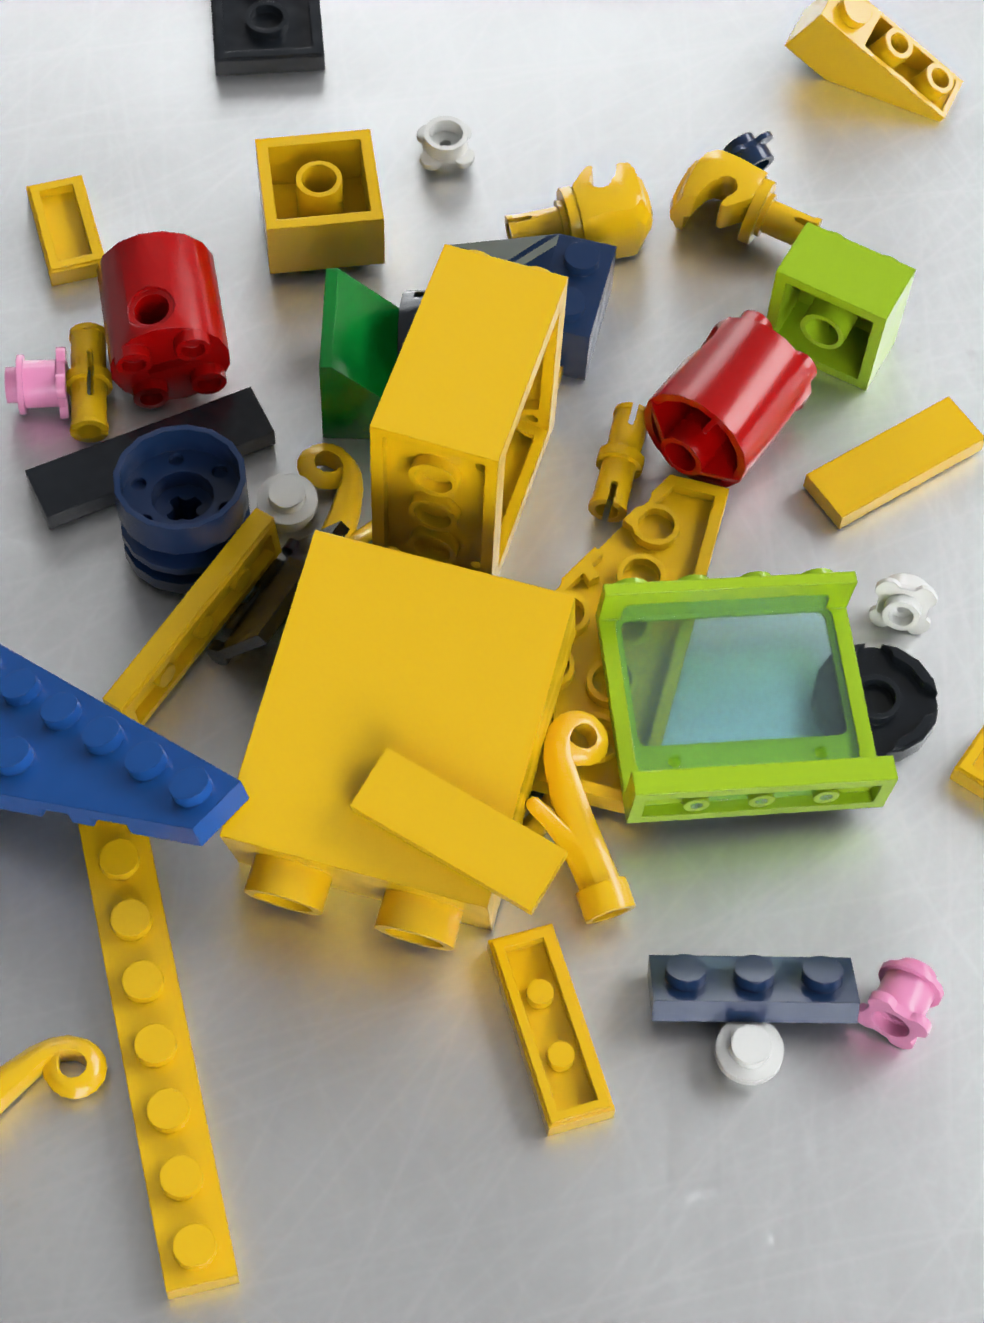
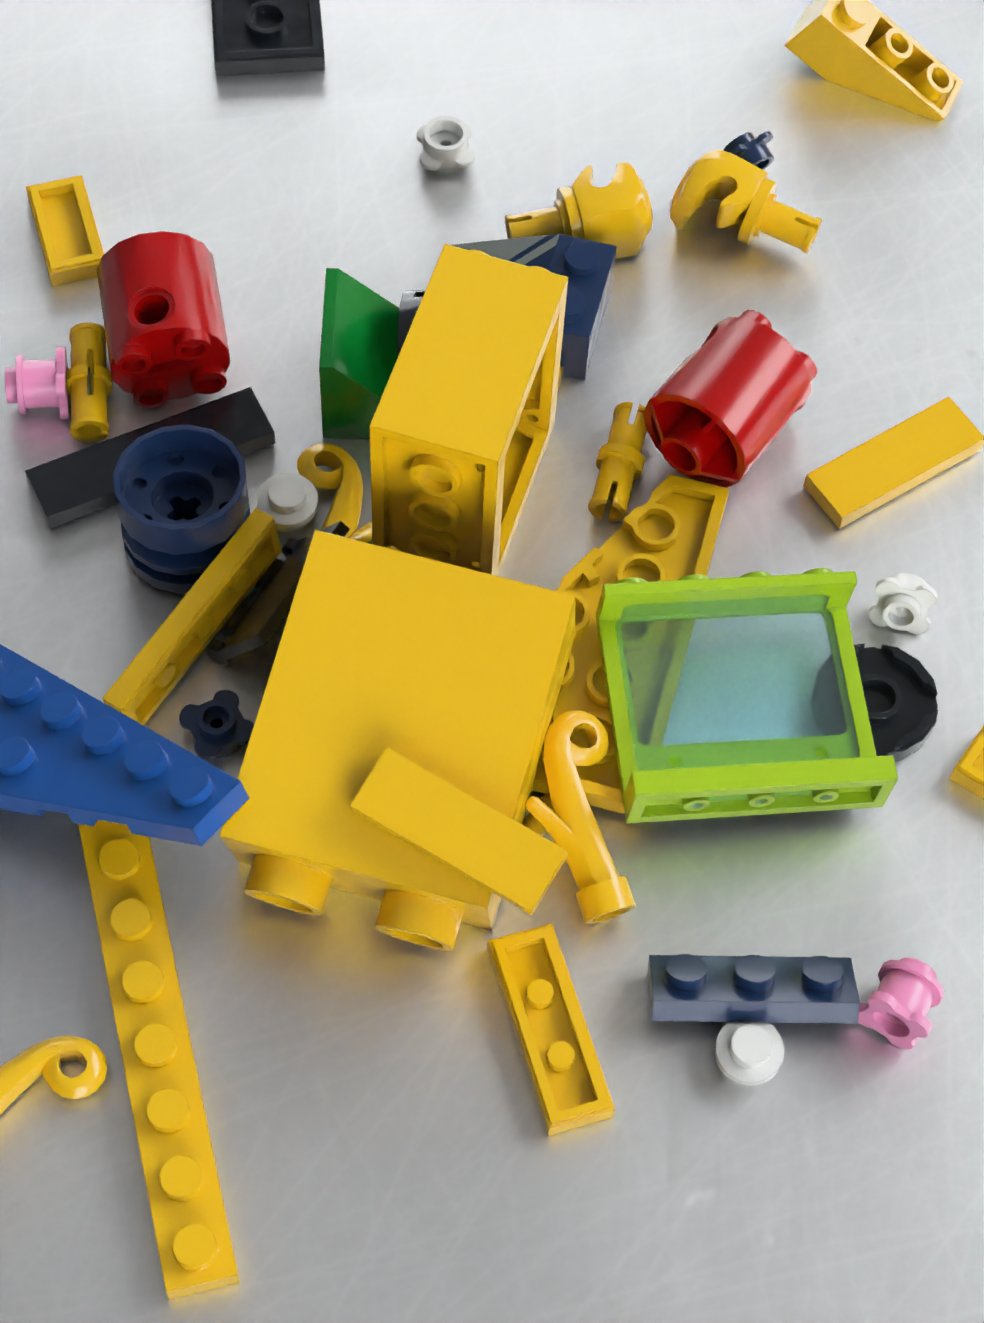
yellow brick [255,129,385,274] -> none
lime brick [766,222,916,391] -> none
none -> dark blue plate [179,690,254,760]

